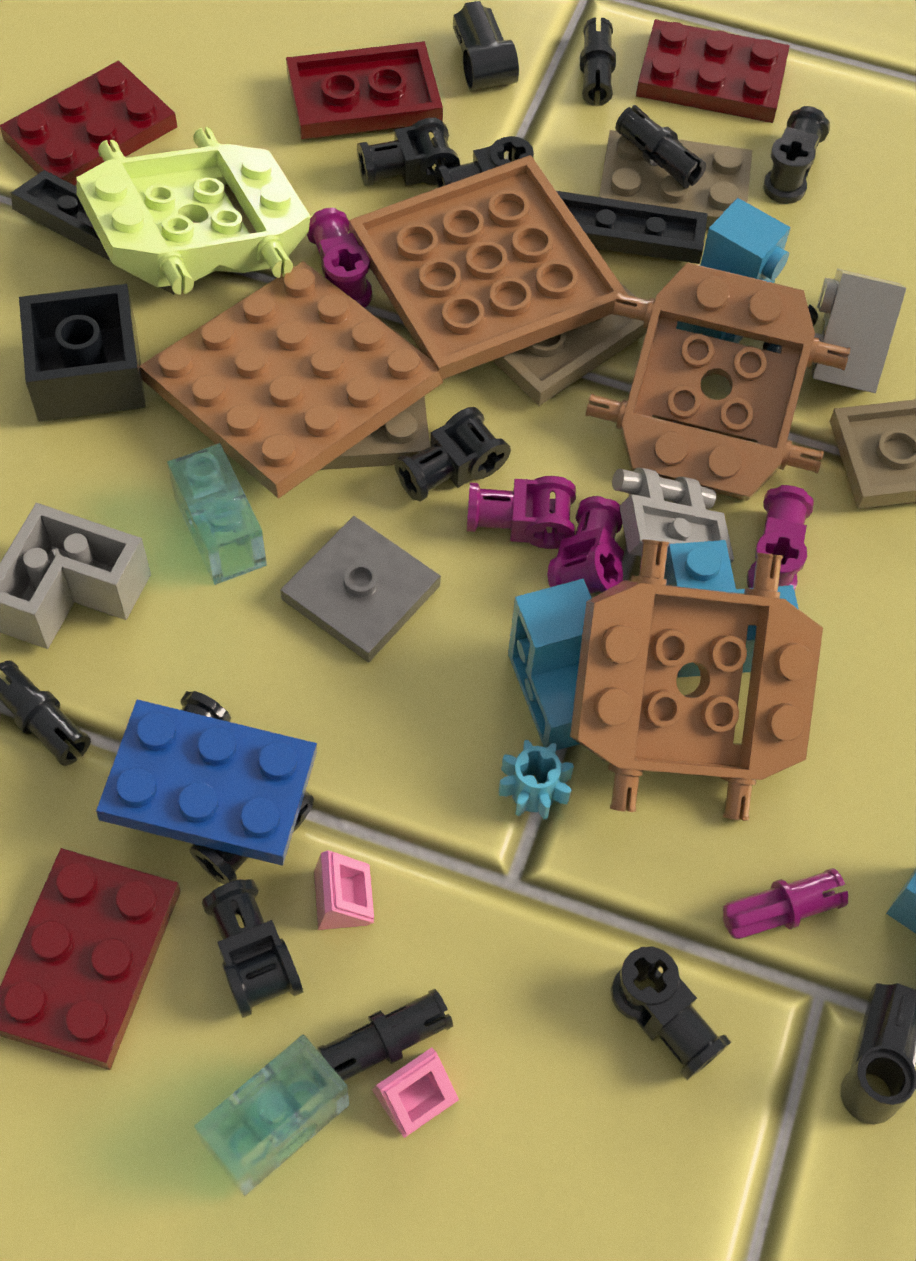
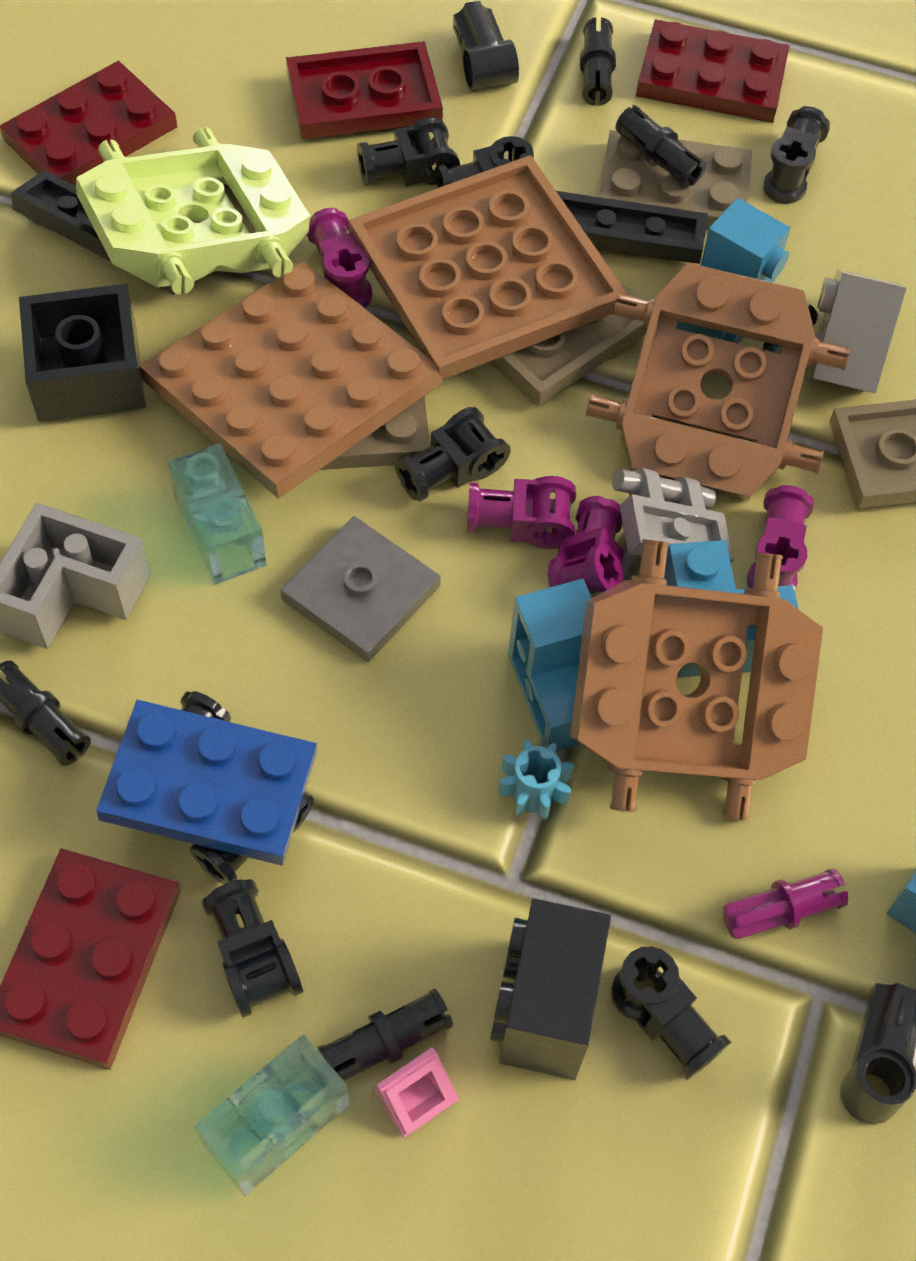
bright pink slope [314,850,374,930] -> none
none -> black brick [490,898,611,1080]

